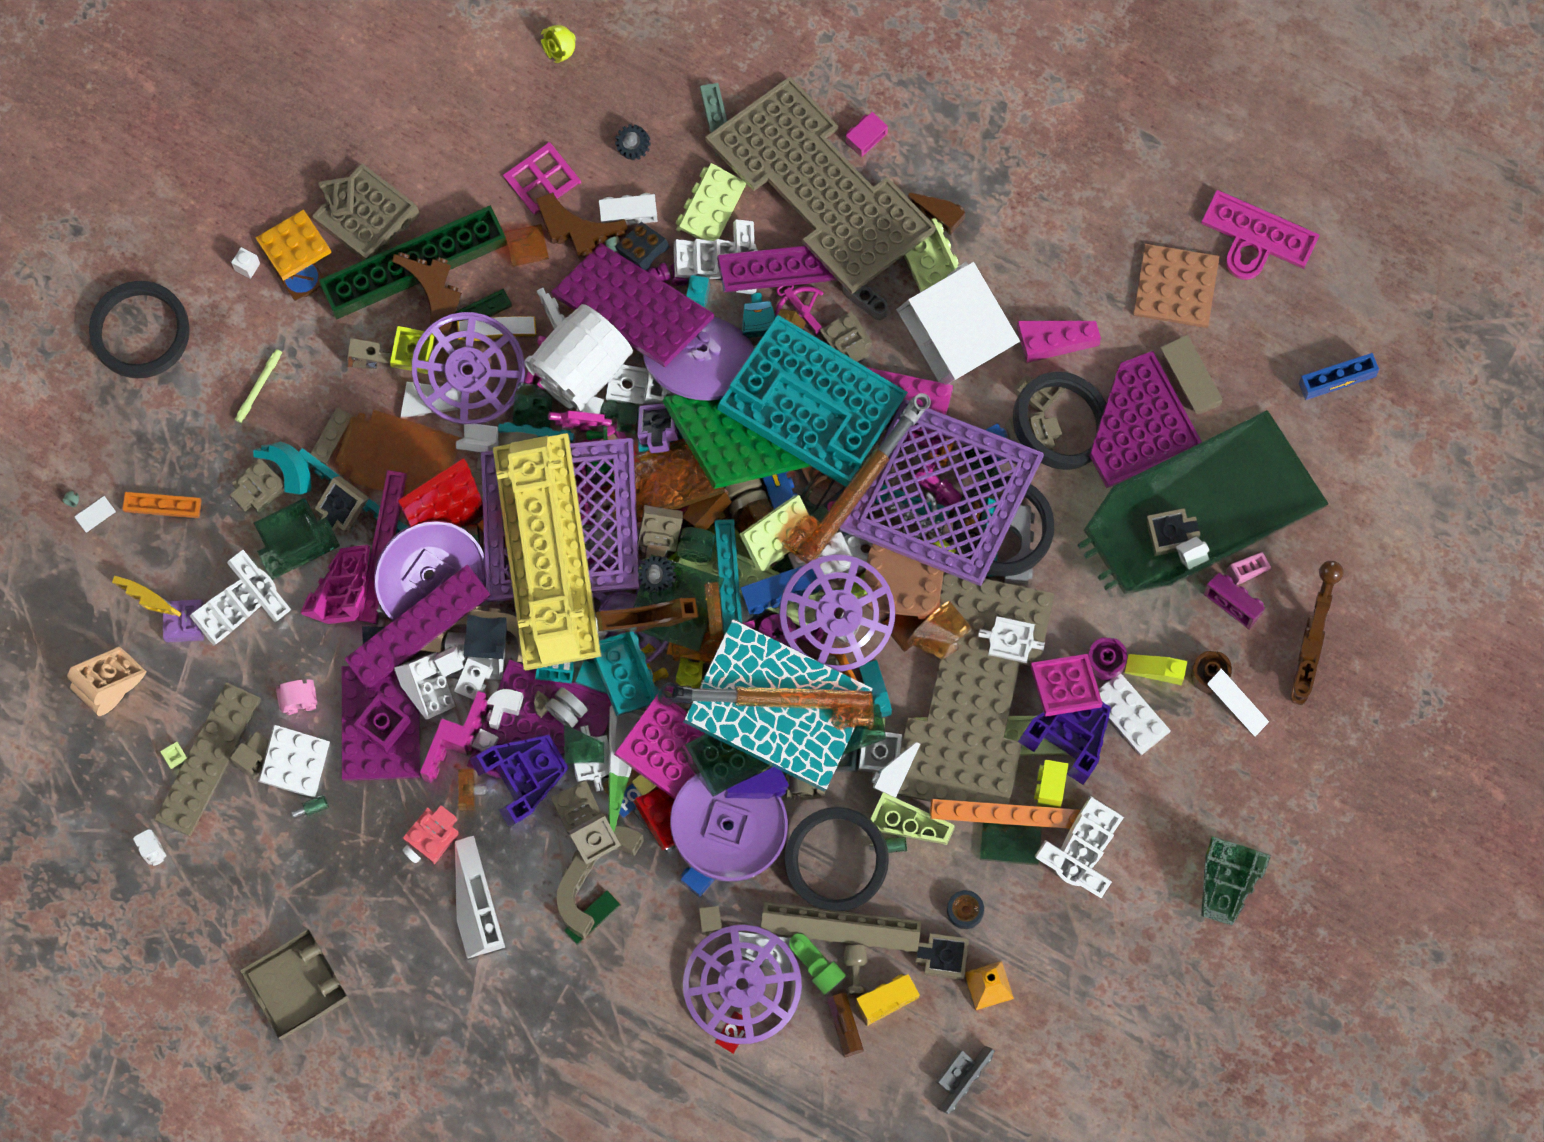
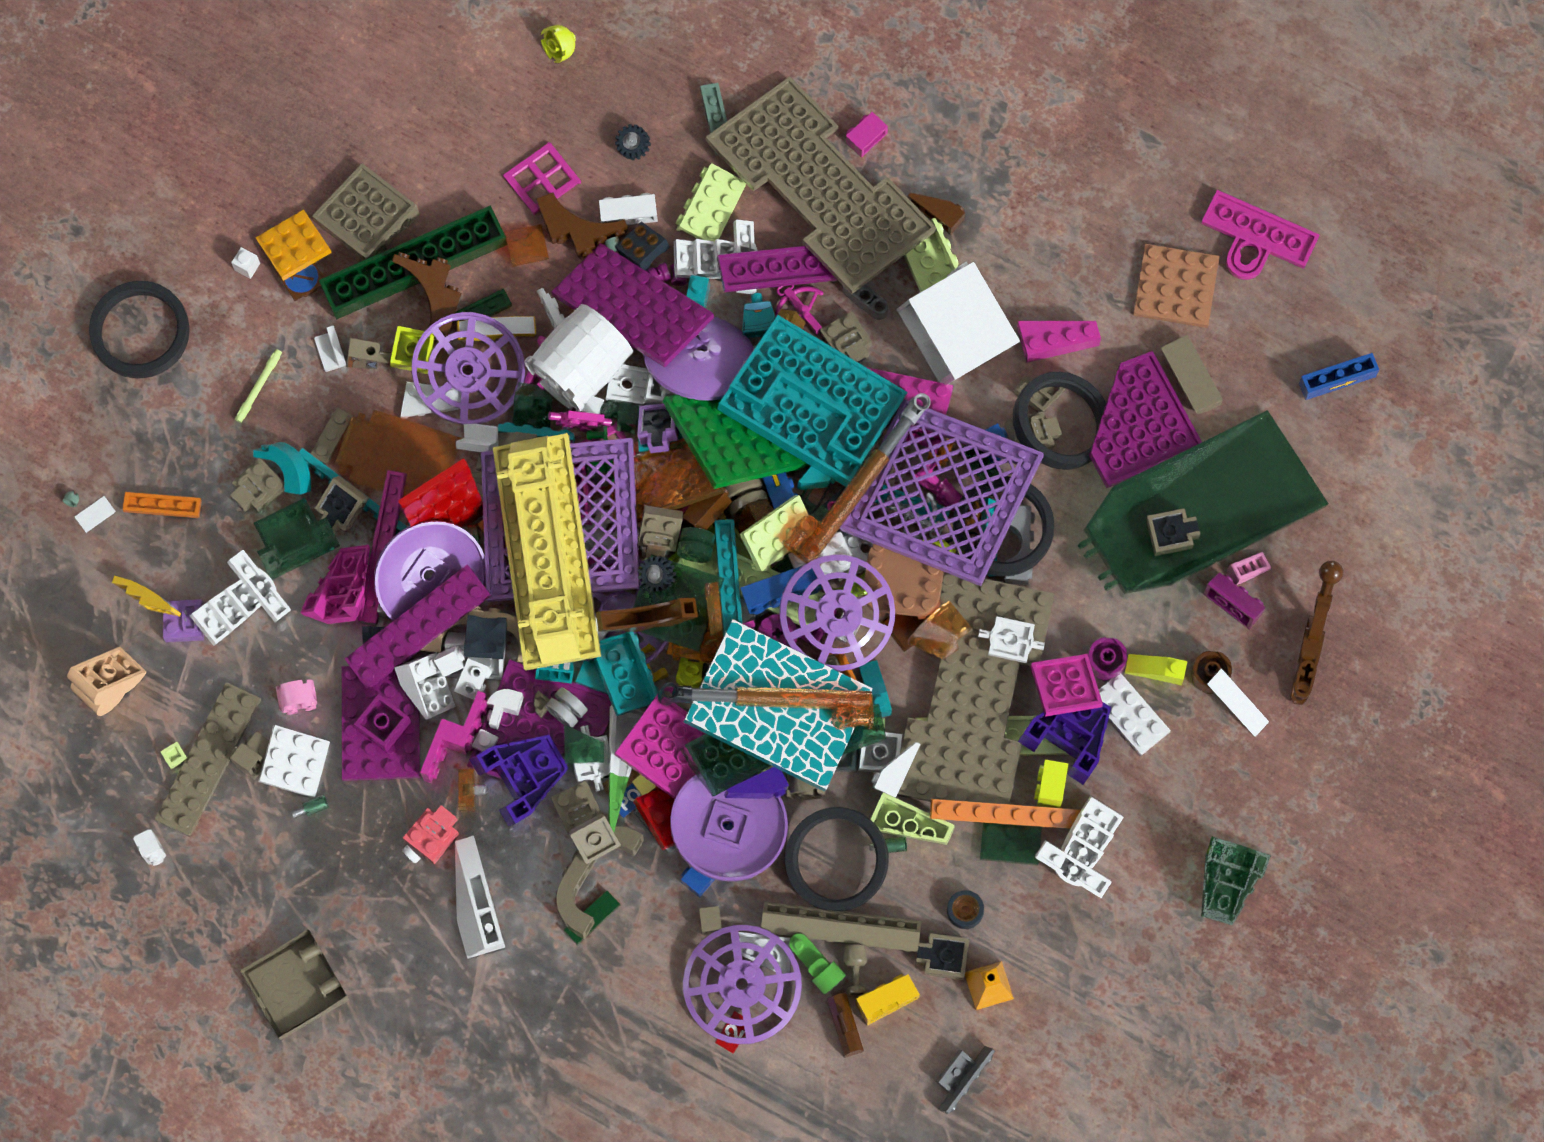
dark tan wing [318,177,354,216] -> none
white brick [1176,537,1209,569] -> none
none -> white panel [314,326,347,372]
none -> teal slope [797,466,836,490]

